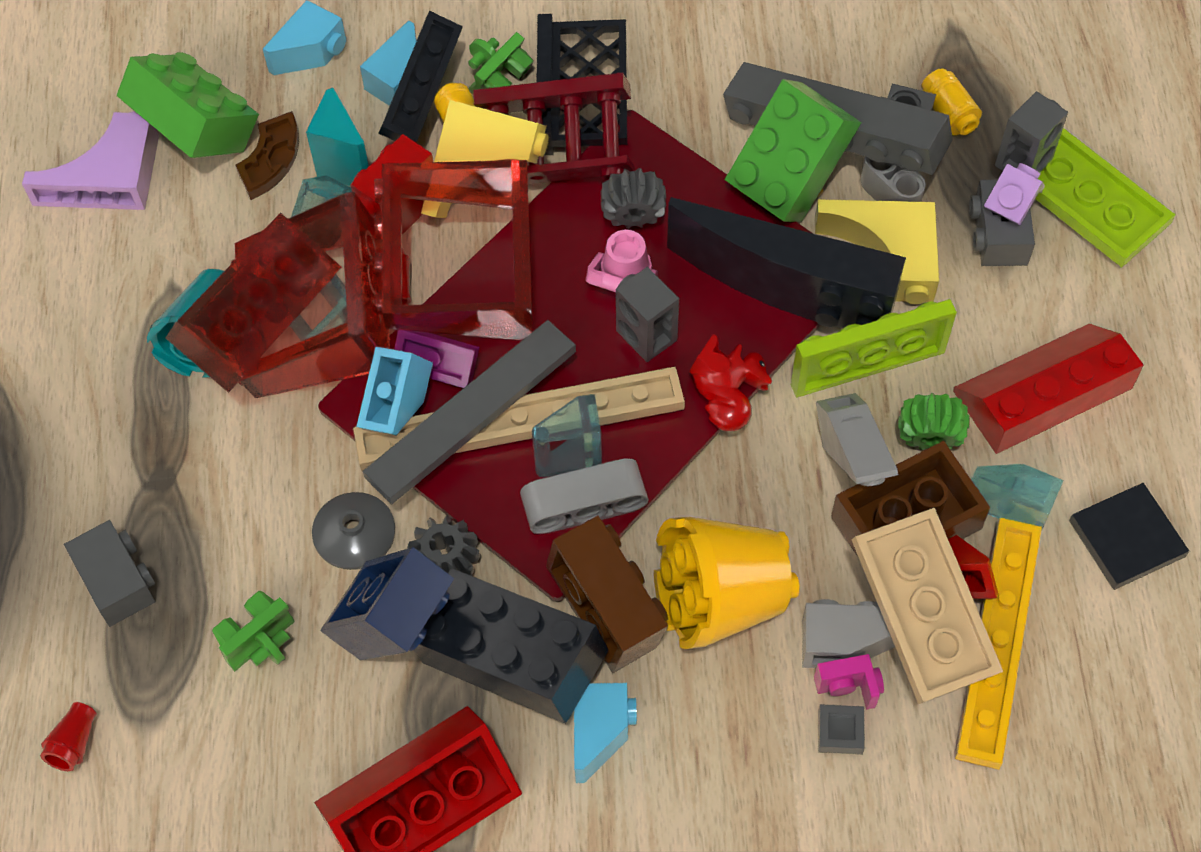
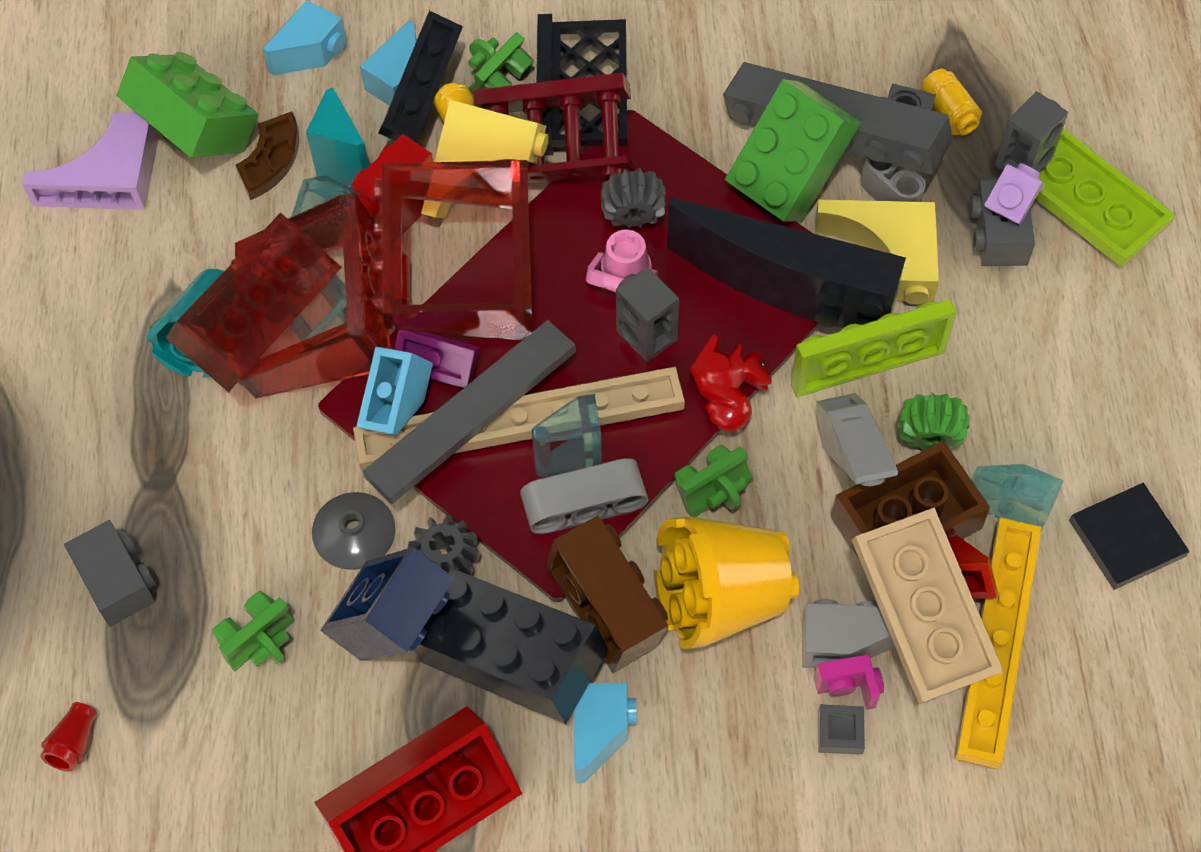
red slope [953,323,1144,454] -> none
none -> bright green hips [674,445,753,517]

